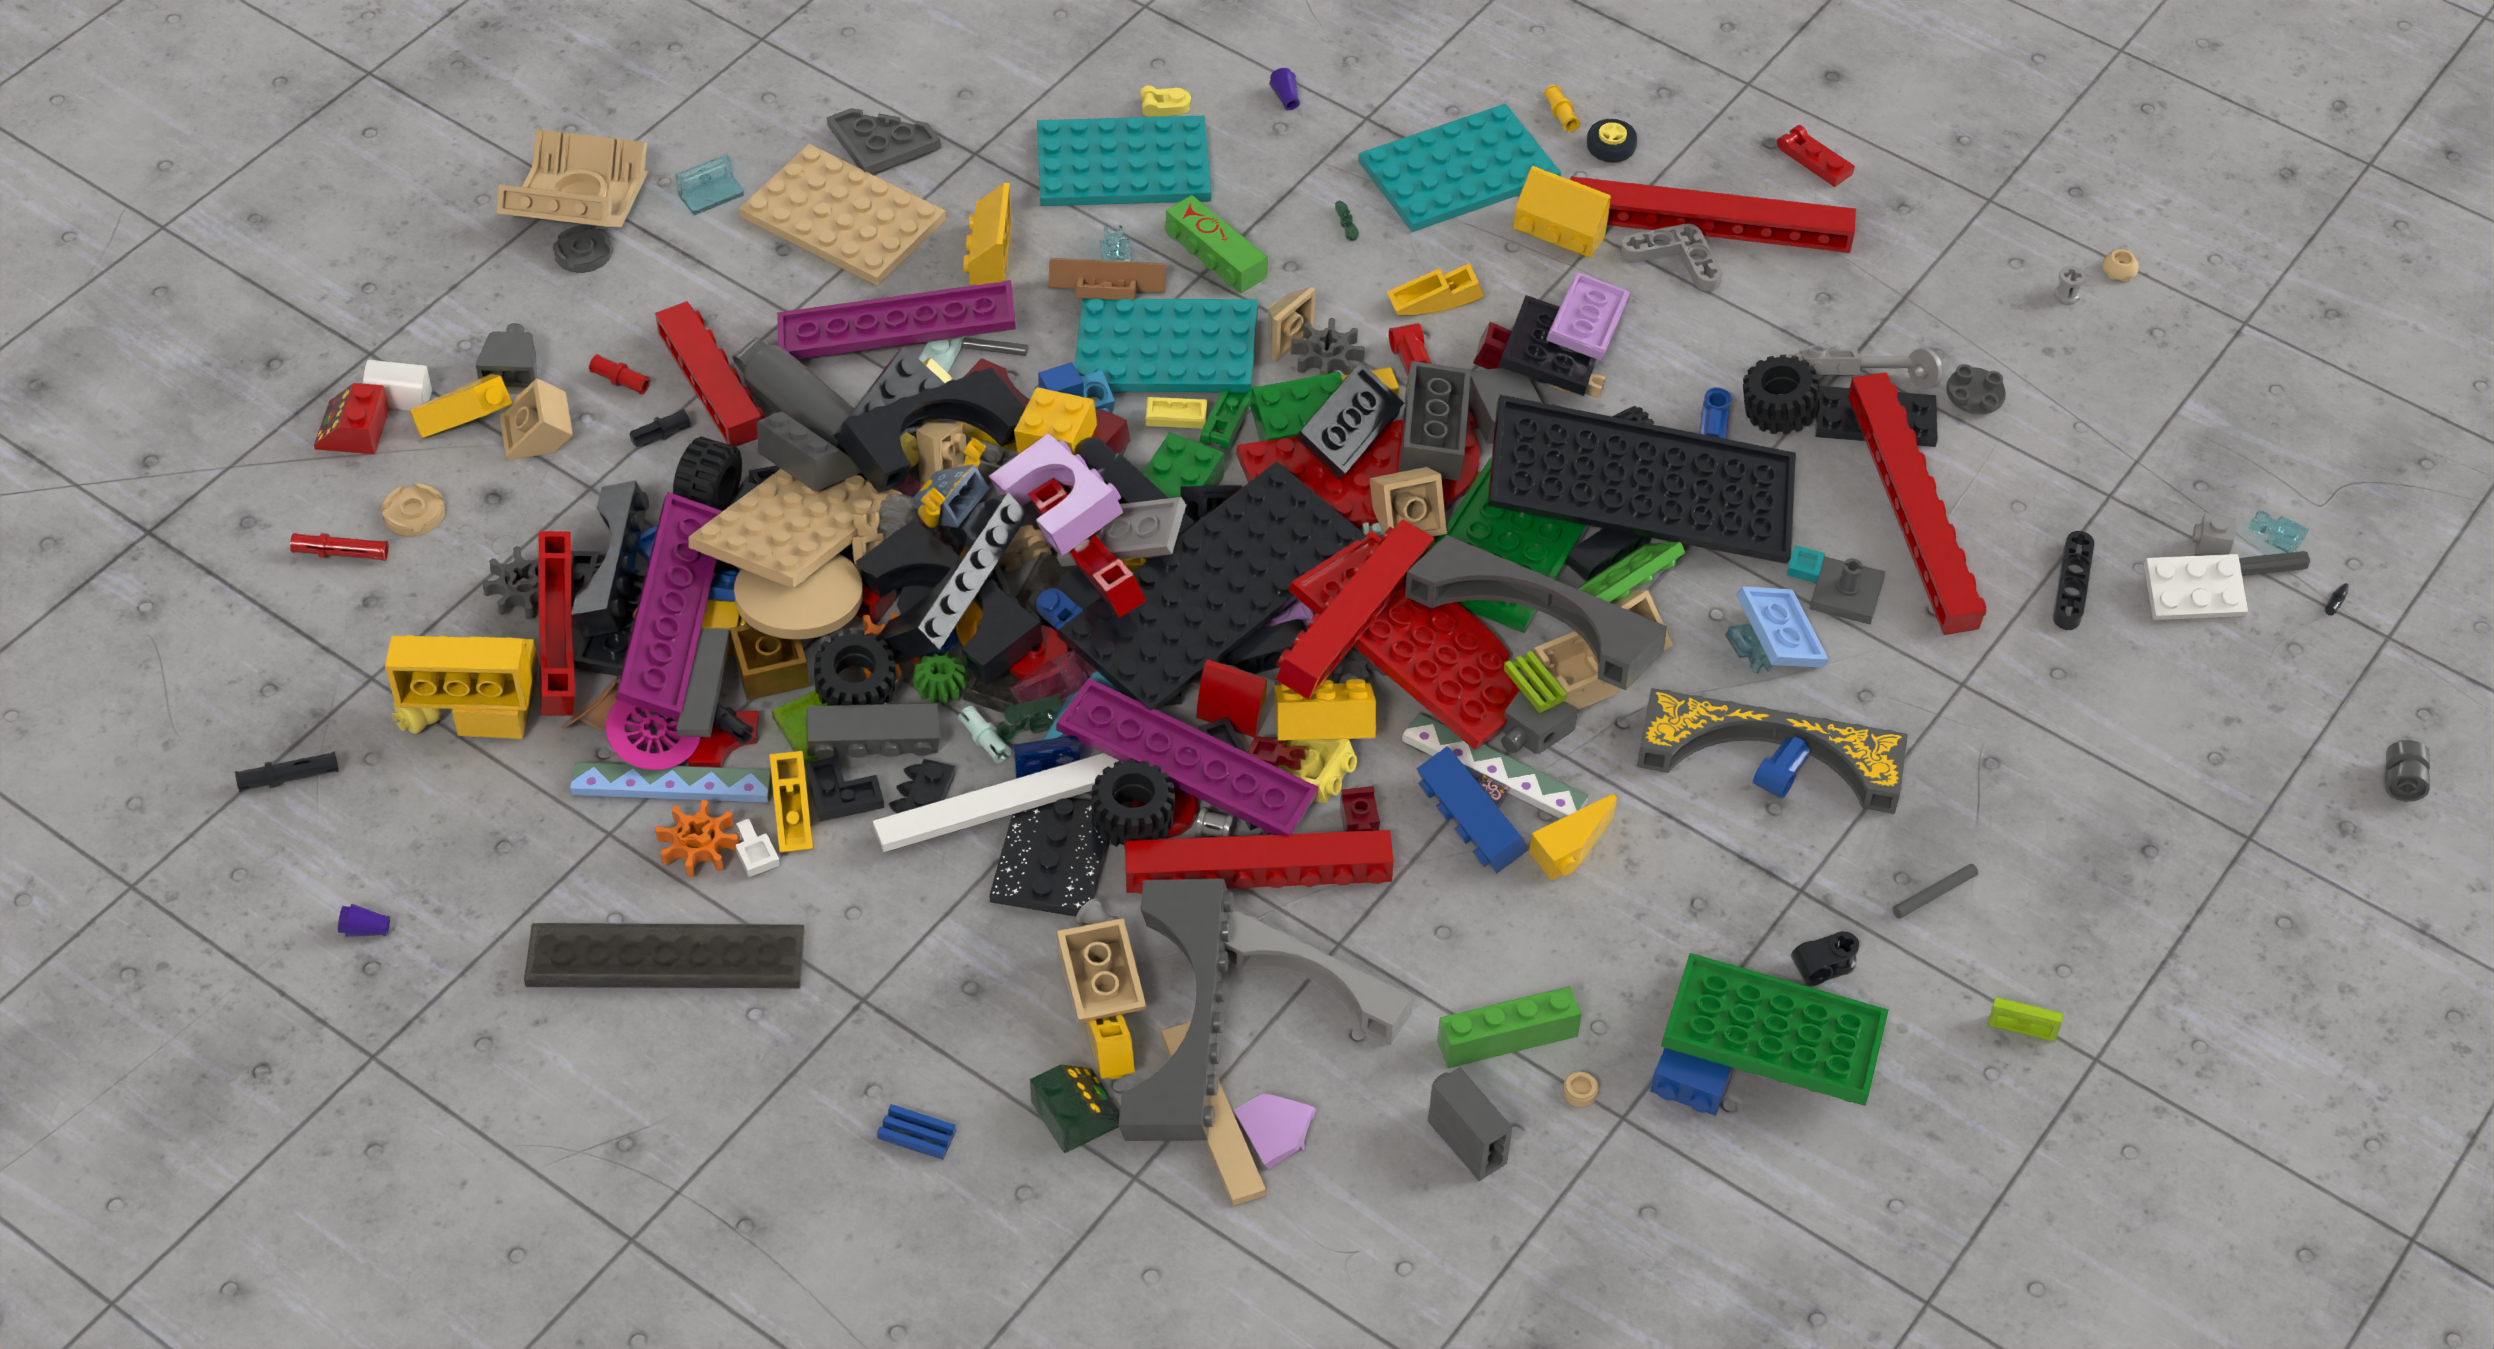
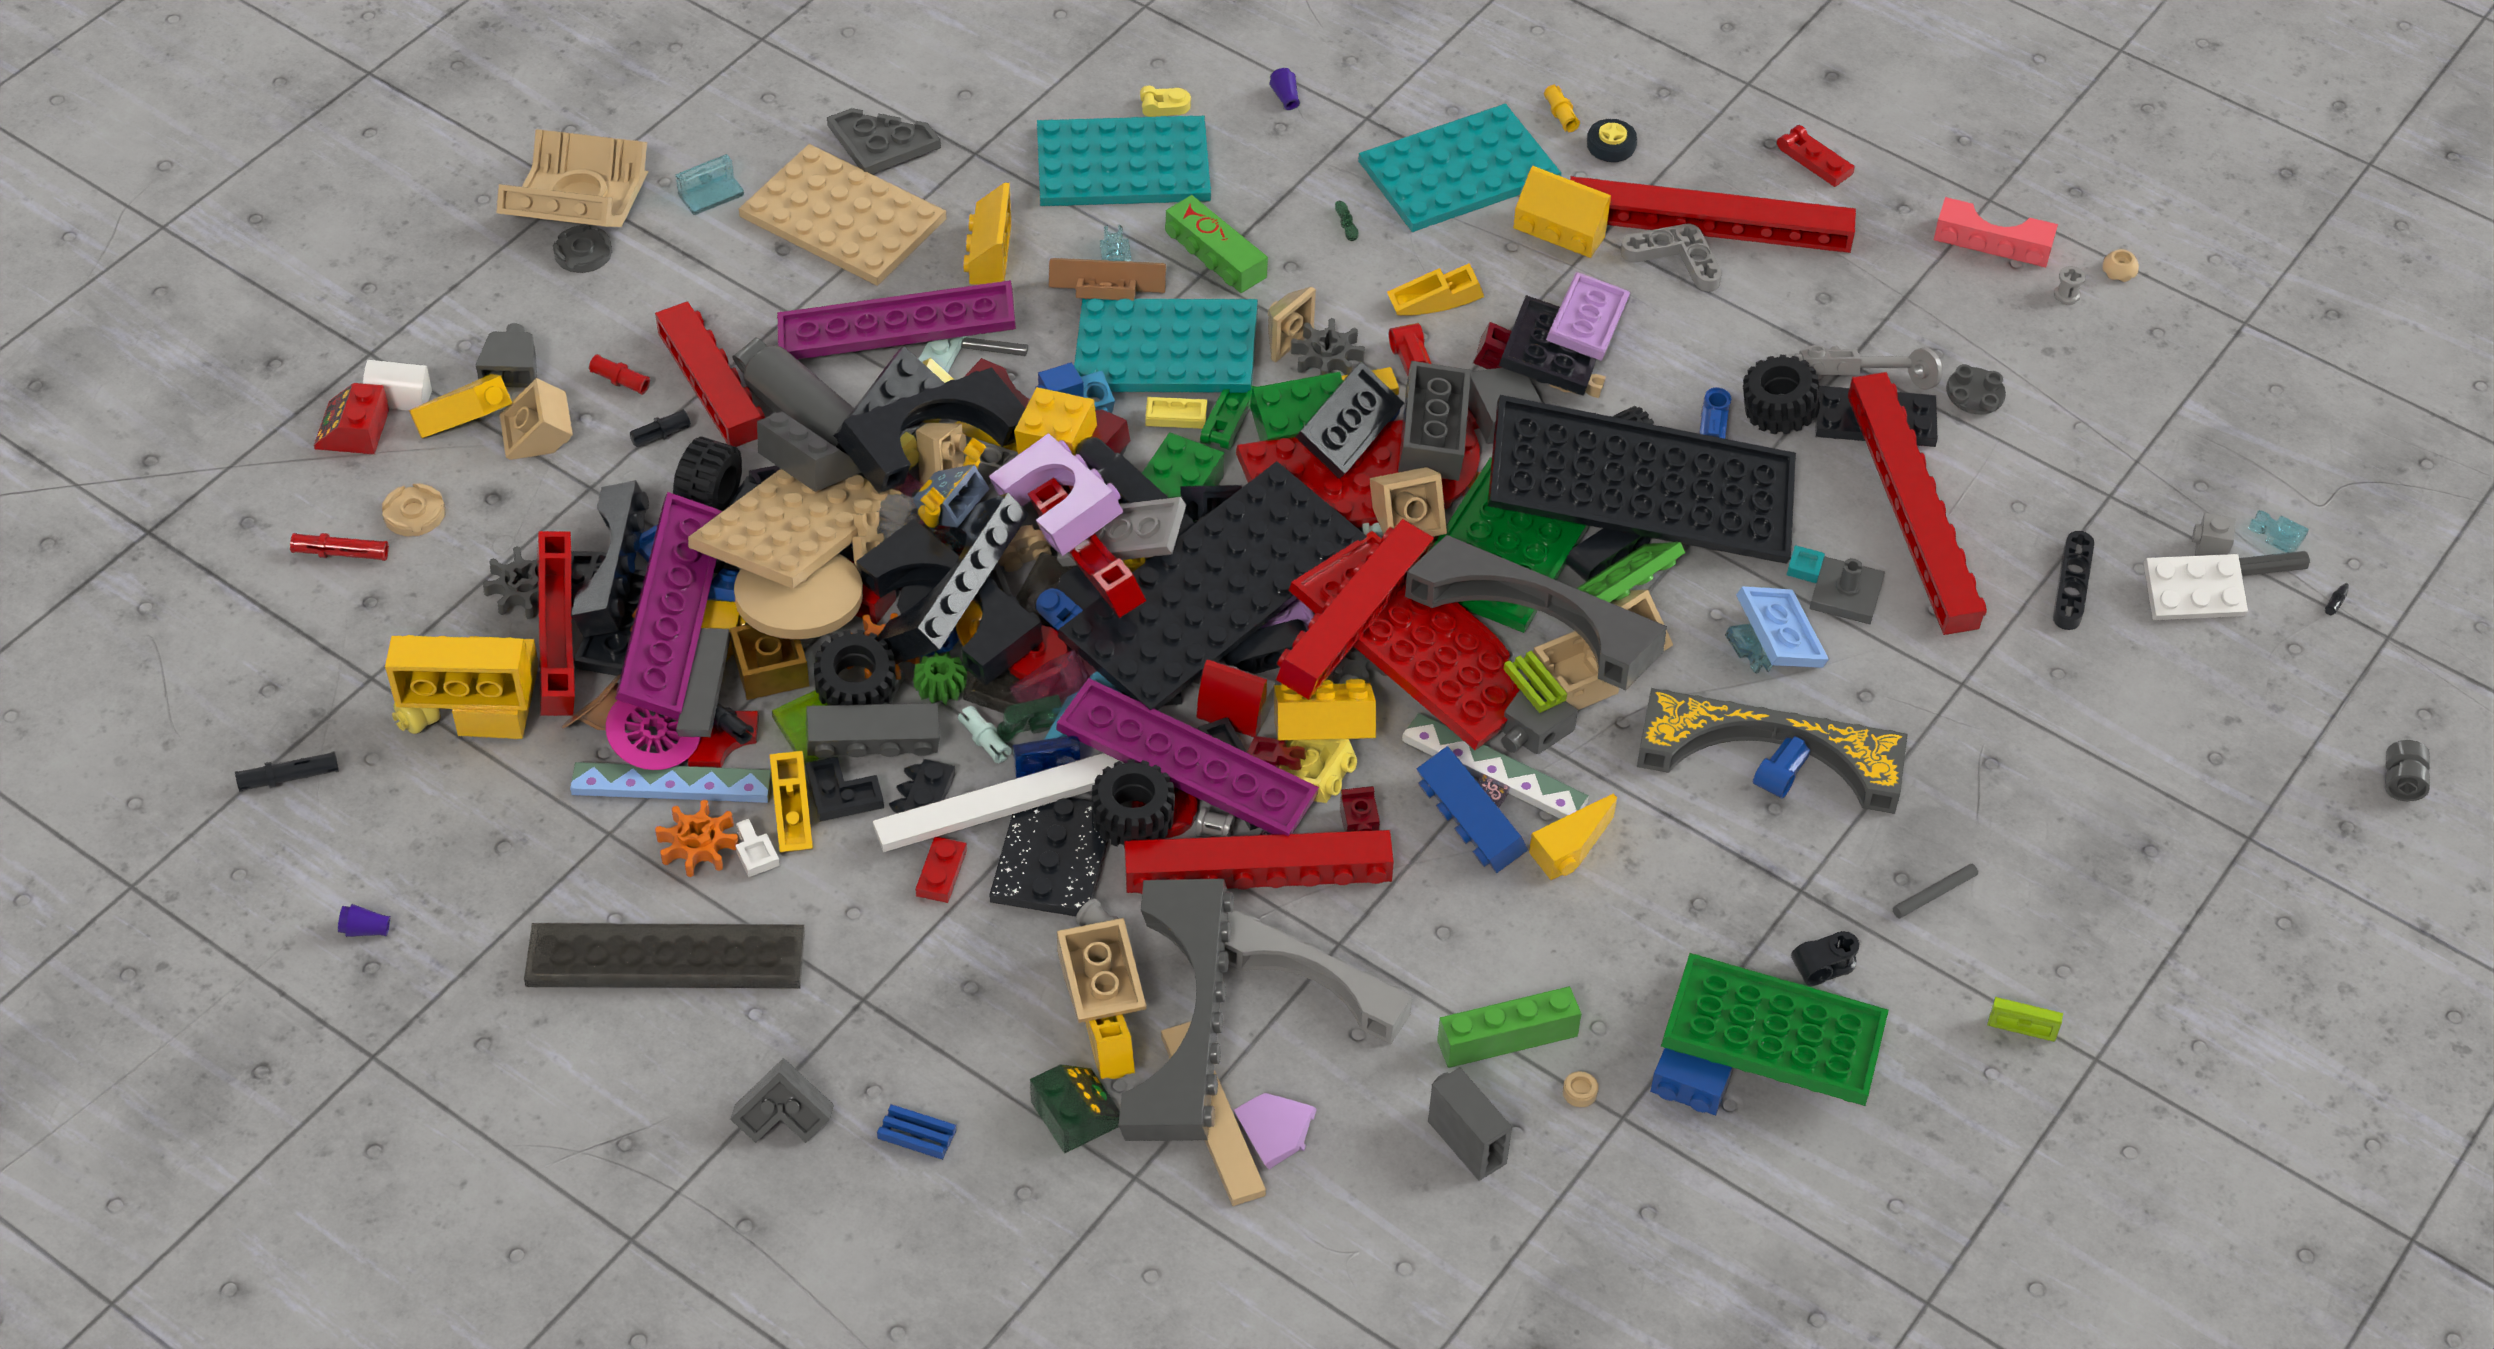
none -> dark grey panel [730,1058,834,1143]
none -> red plate [915,837,967,903]
none -> coral arch [1933,197,2058,268]

